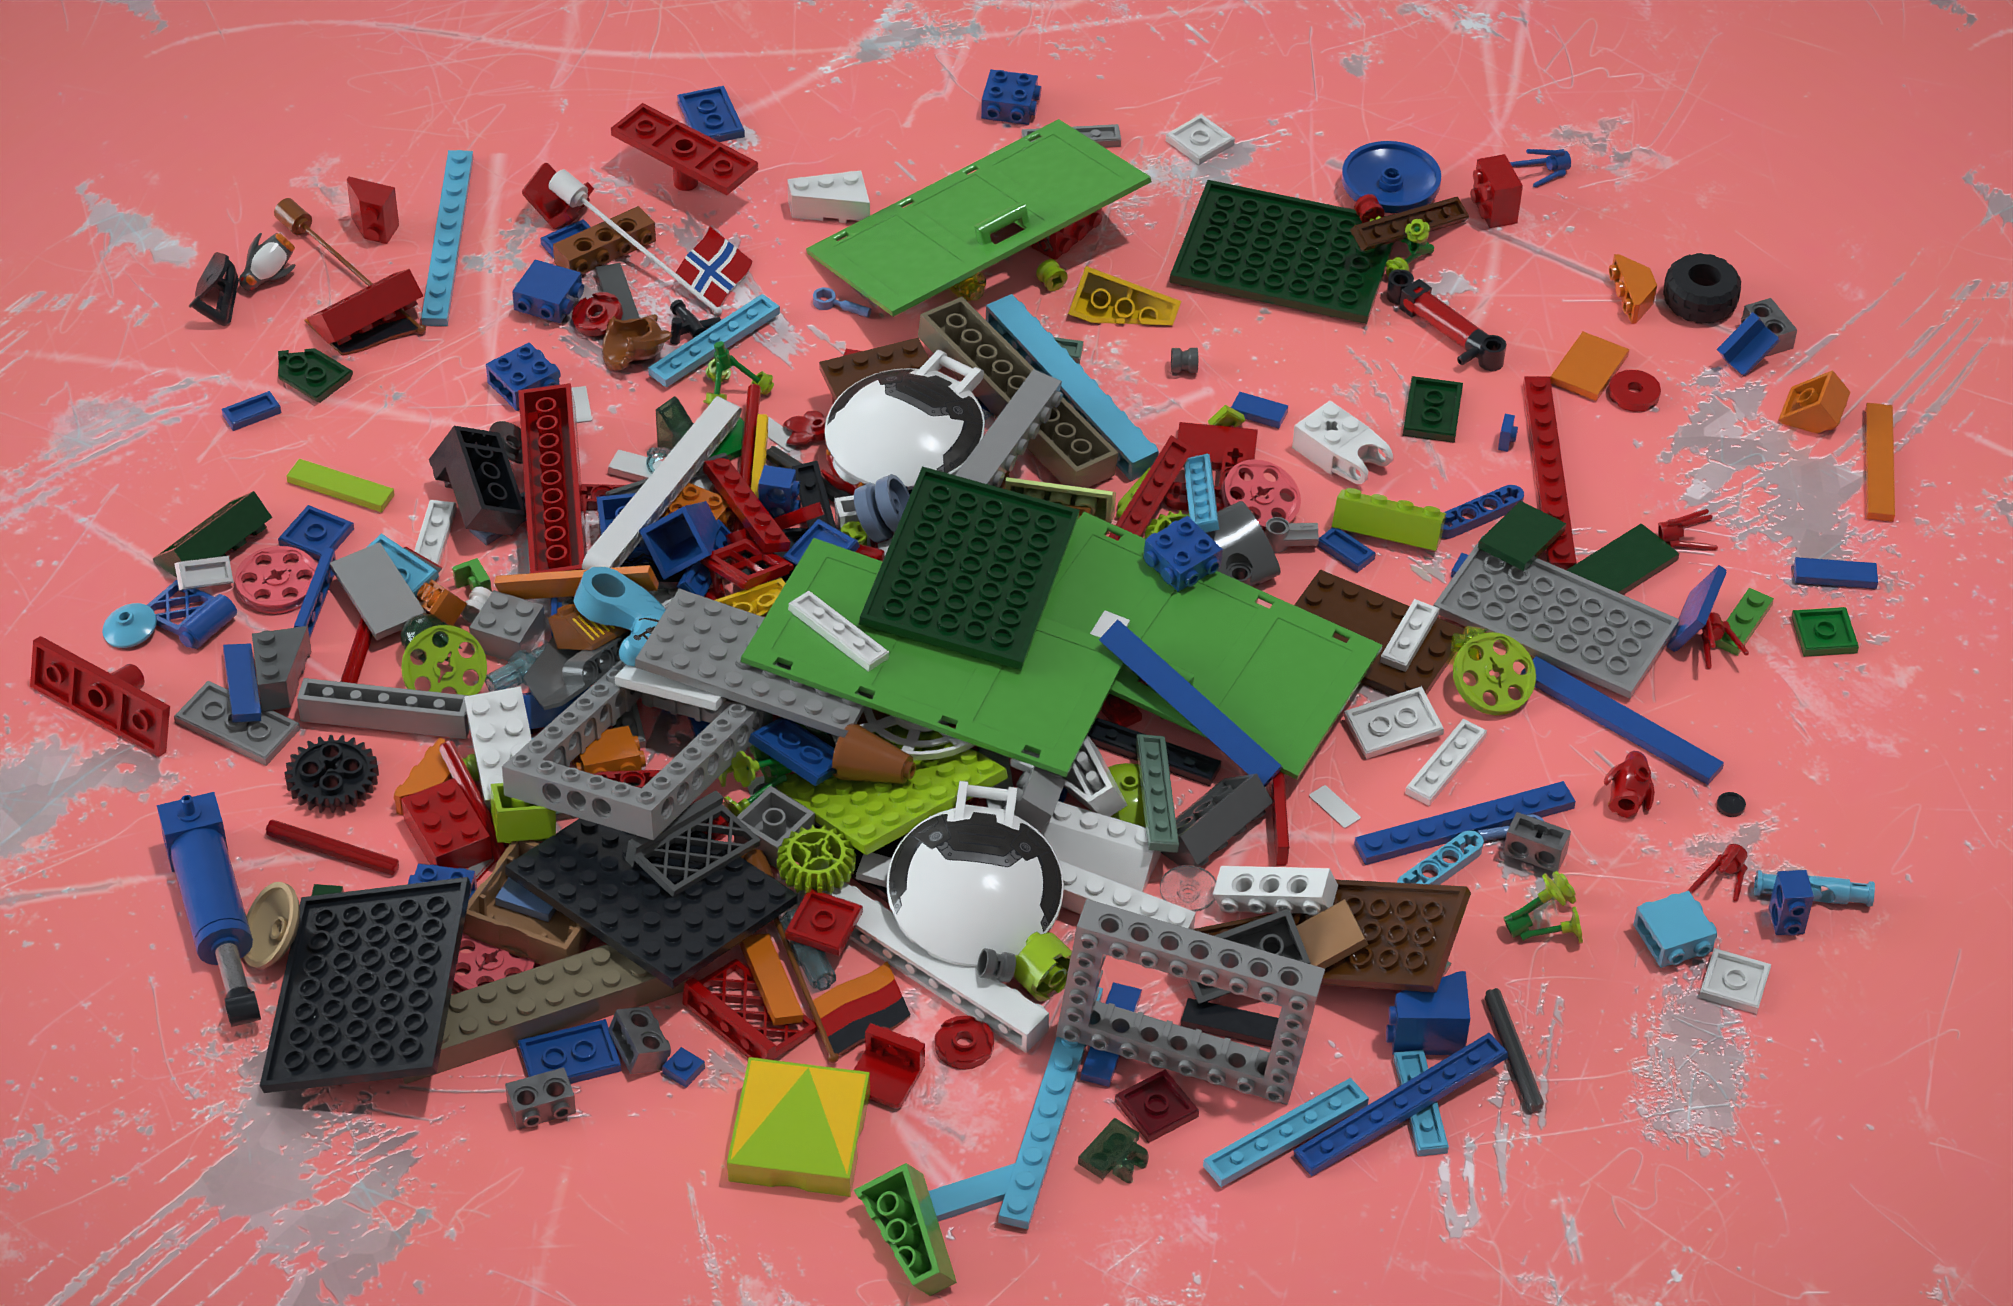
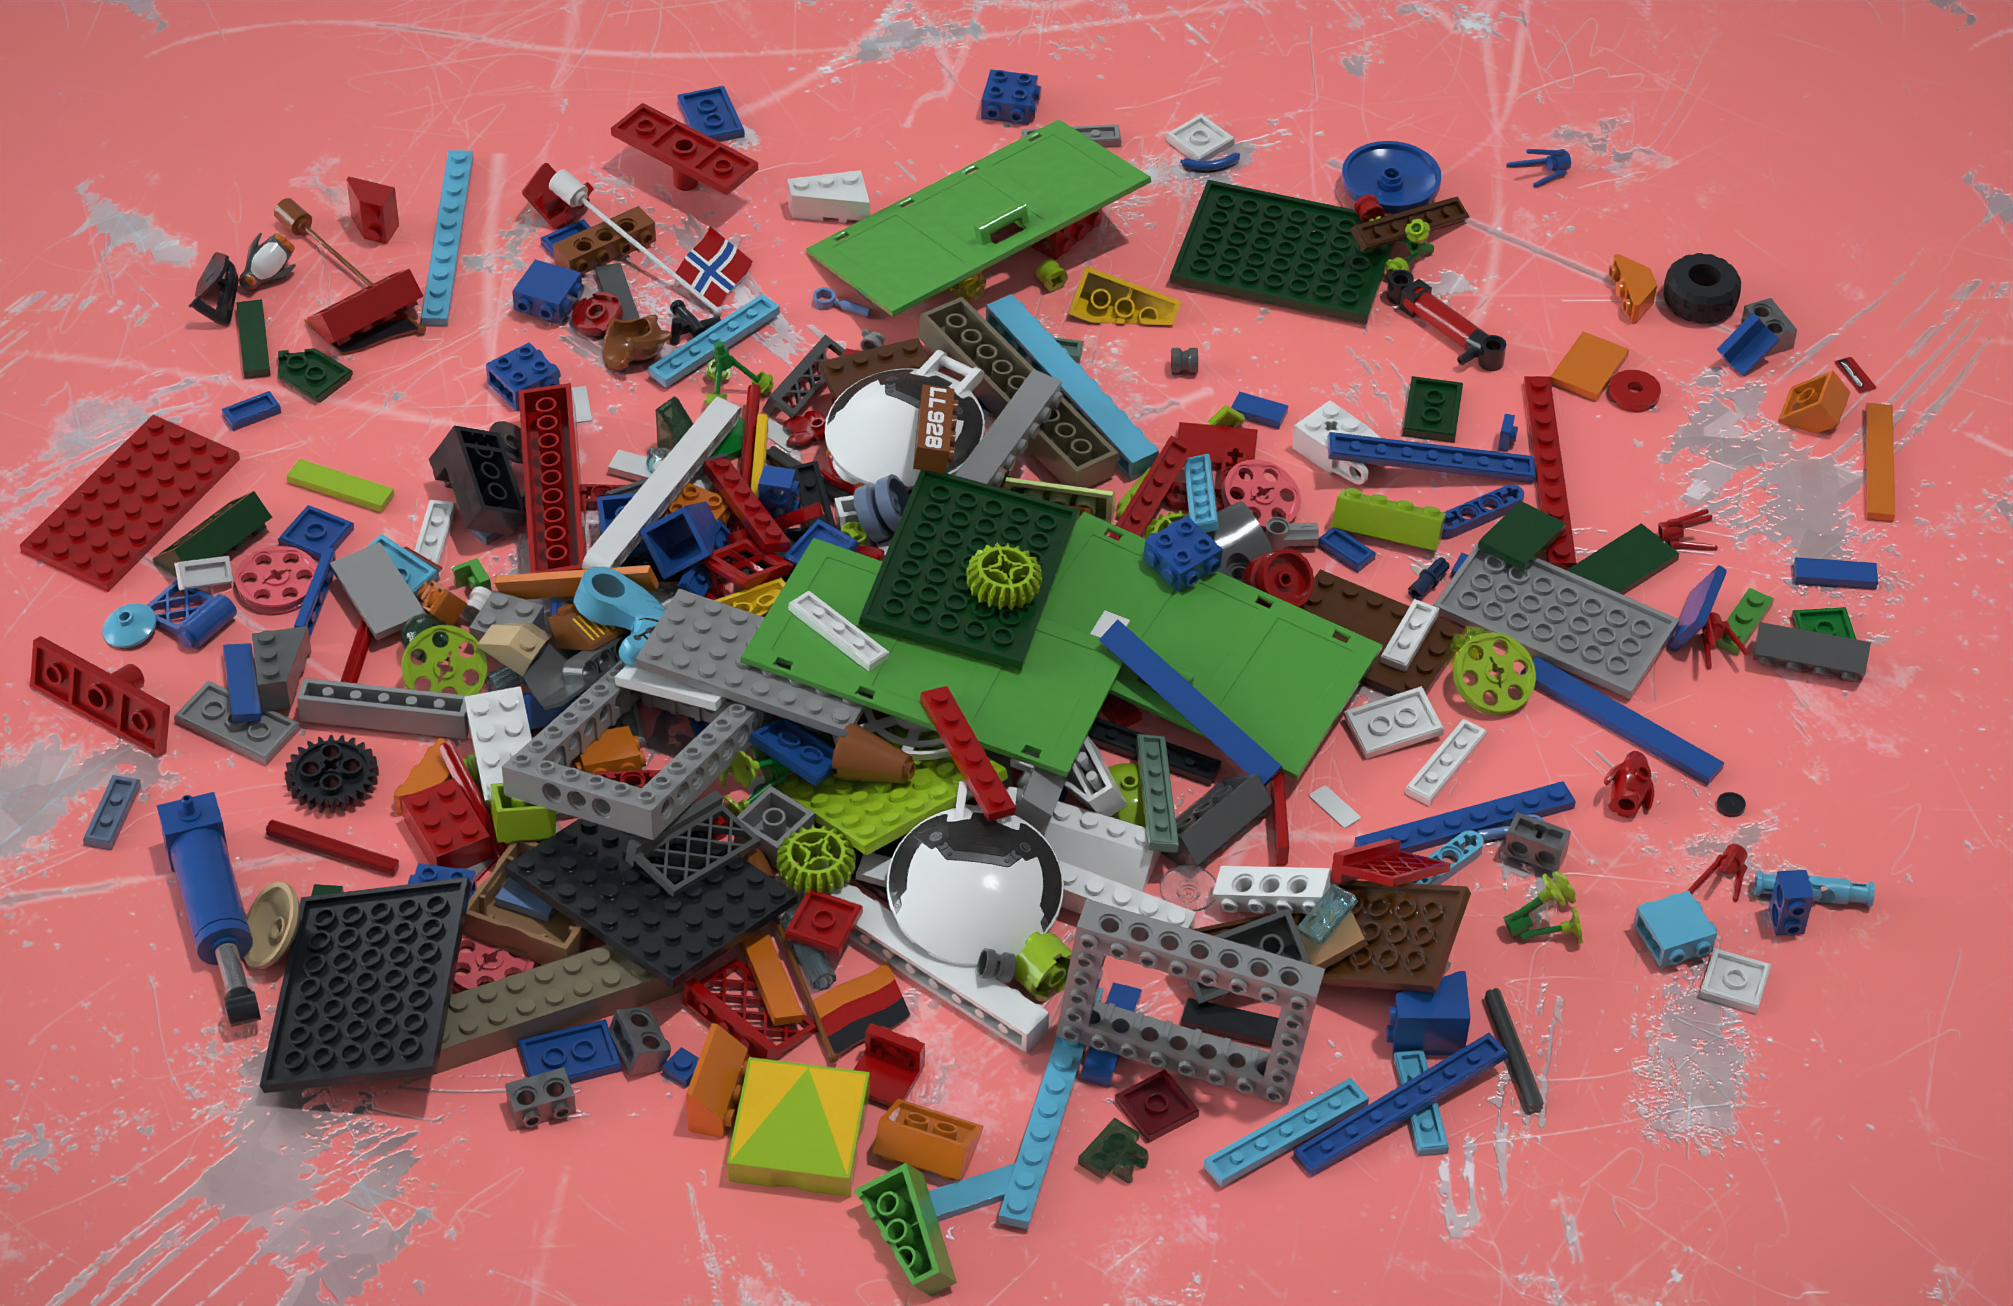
red tile [935,1015,994,1069] -> none
red brick [1470,154,1523,228] -> none
none -> red plate [20,414,240,592]
none -> sand blue tile [83,775,141,850]
none -> dark green tile [236,299,271,378]
none -> tan slope [476,621,552,677]
none -> orange slope [686,1023,748,1139]
none -> dark grey fence [762,334,845,419]
none -> light grey plate [860,329,886,351]
none -> orange slope [872,1099,984,1180]
none -> dark orange brick [913,384,958,473]
none -> red plate [920,686,1016,822]
none -> lime gear [966,543,1042,611]
none -> blue piece [1180,153,1240,171]
none -> red wheel [1243,549,1314,609]
none -> clear light blue plate [1297,884,1358,945]
none -> blue tile [1327,432,1536,483]
none -> red fence [1330,838,1451,887]
none -> dark blue axle [1408,557,1450,601]
none -> dark grey brick [1752,622,1871,682]
none -> sticker [1834,357,1877,393]

